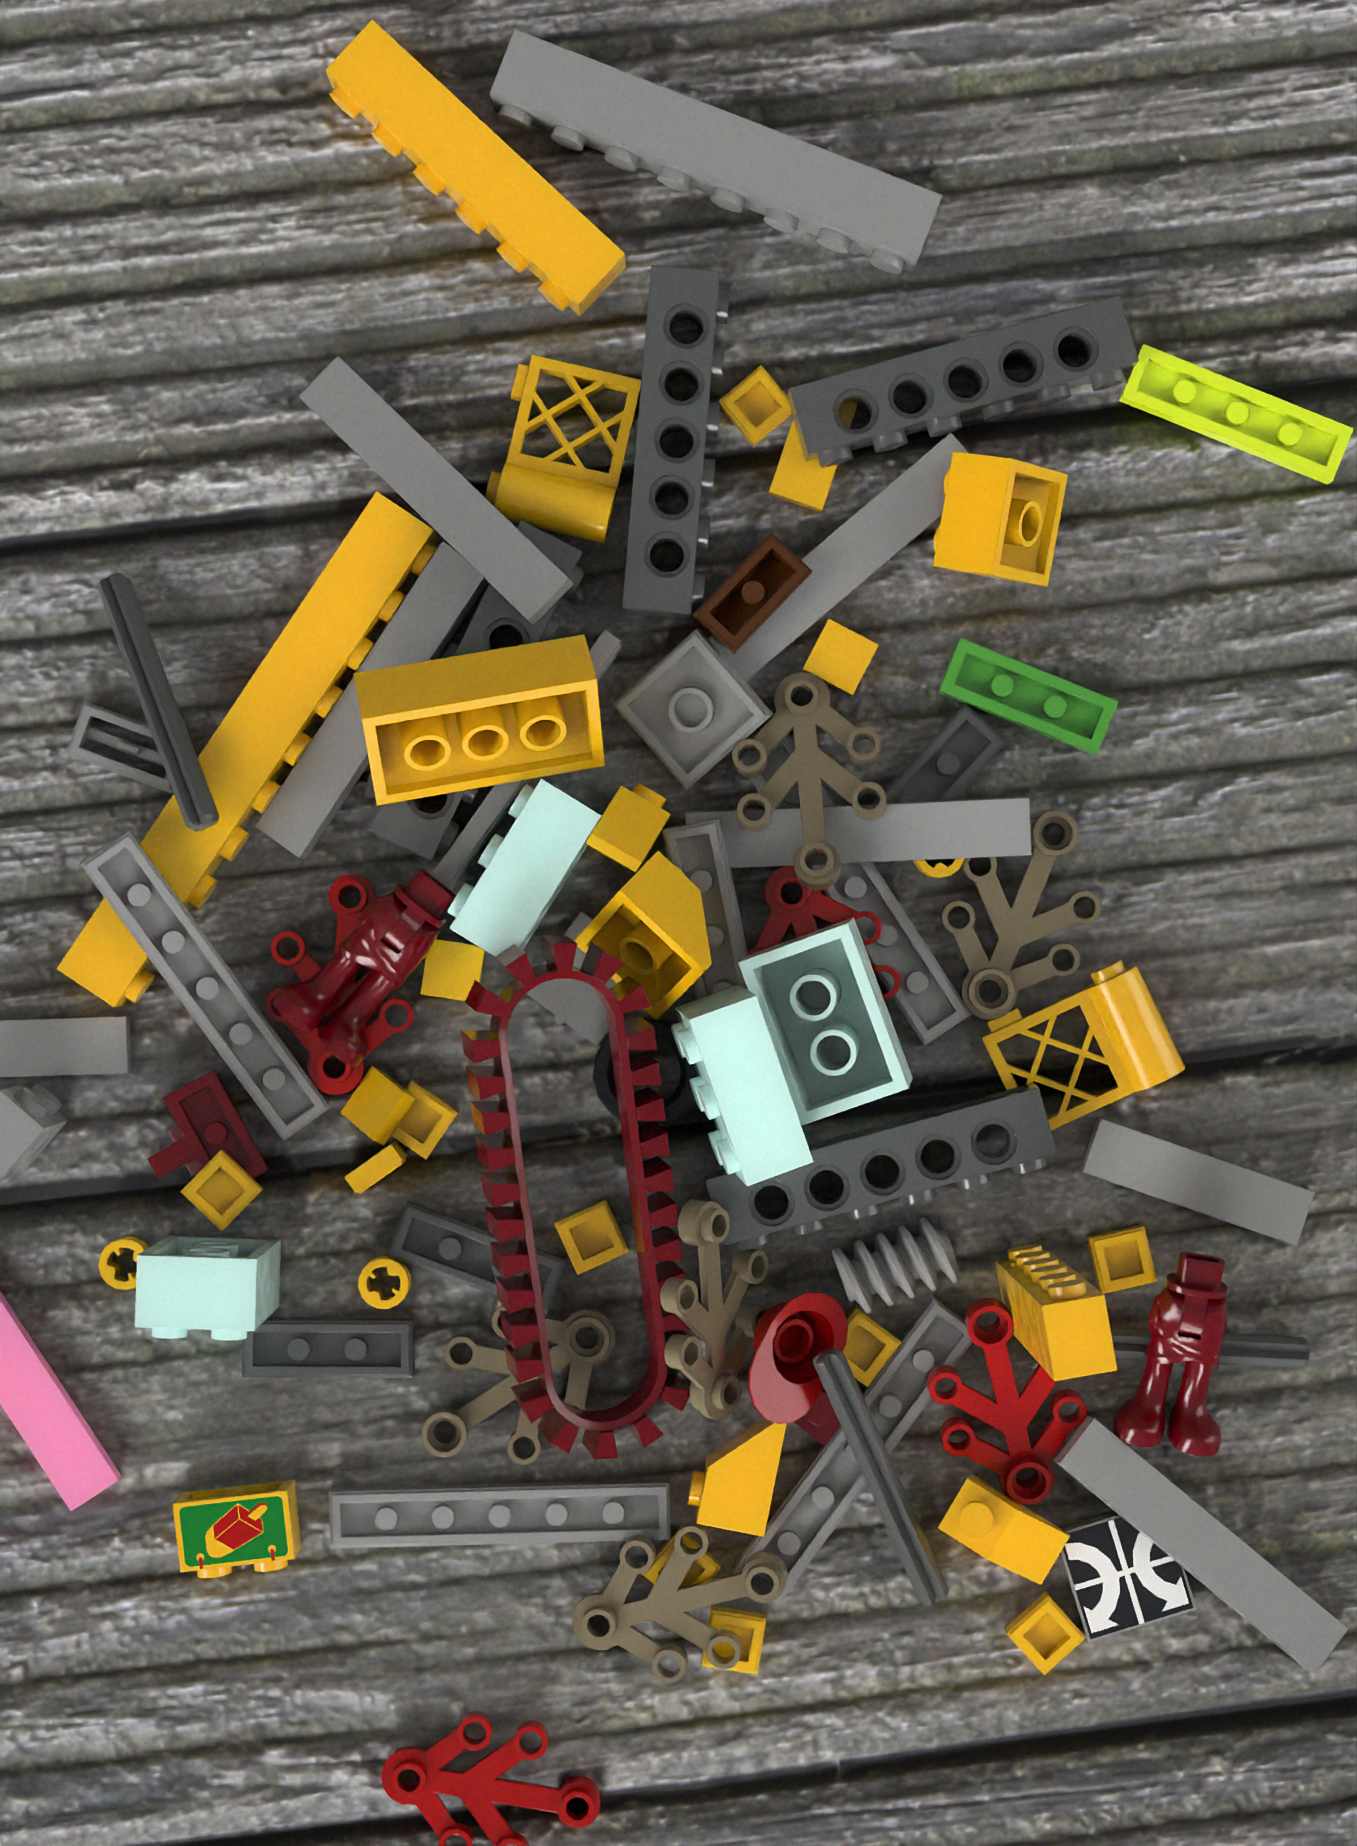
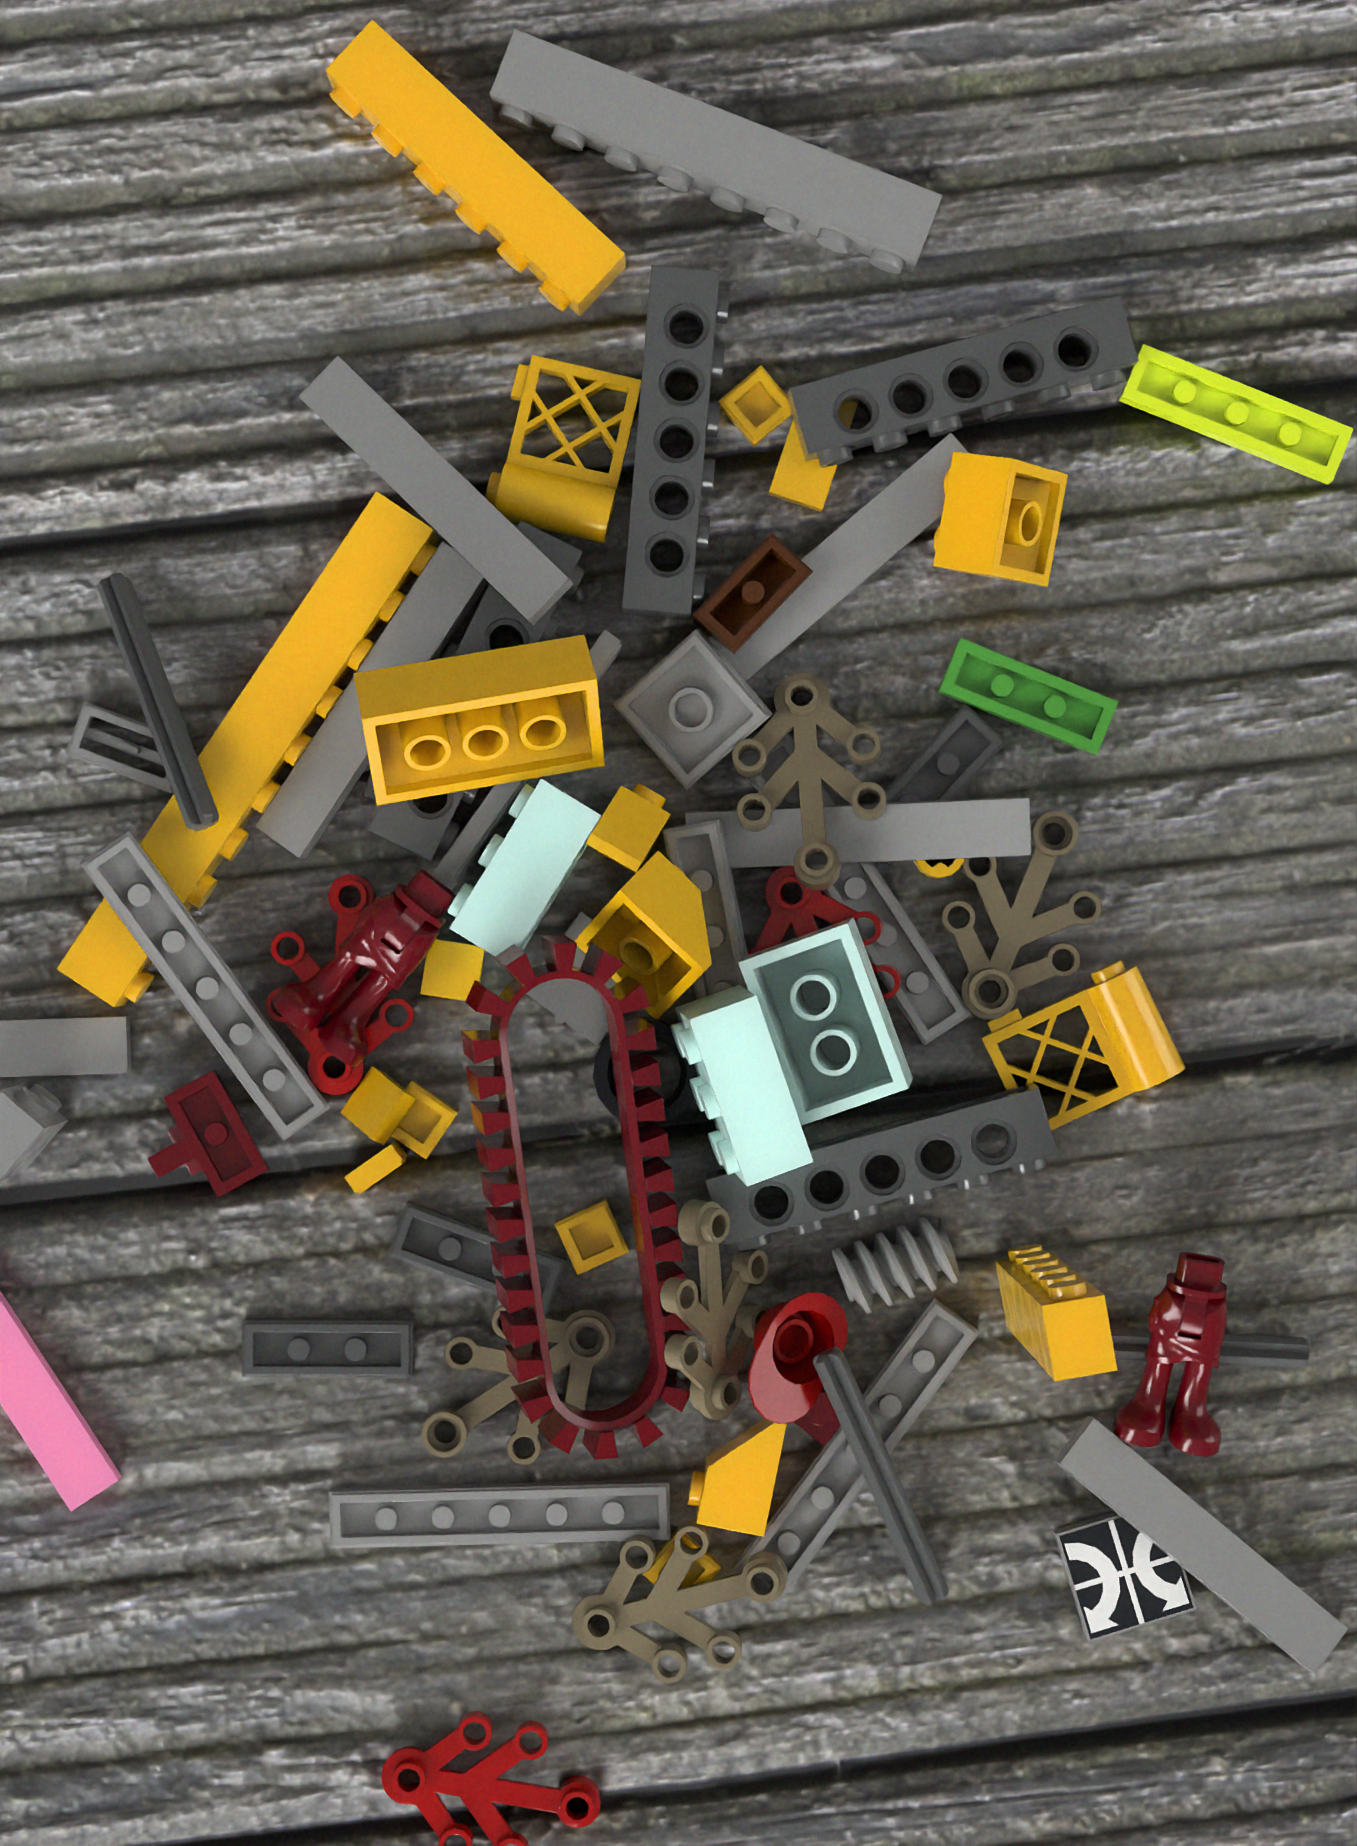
yellow bush [98,1236,149,1290] -> none
light aqua brick [135,1236,281,1340] -> none
brick [173,1479,302,1578] -> none
yellow tile [180,1149,264,1231] -> none
yellow bush [358,1255,411,1309] -> none
yellow tile [701,1605,766,1675] -> none
yellow tile [802,619,879,697] -> none
yellow tile [843,1306,902,1388] -> none
red plant [927,1298,1087,1505] -> none
yellow slope [938,1474,1071,1585] -> none
yellow tile [1004,1591,1086,1675] -> none
light grey tile [1080,1118,1315,1246] -> none
yellow tile [1086,1224,1157,1294] -> none

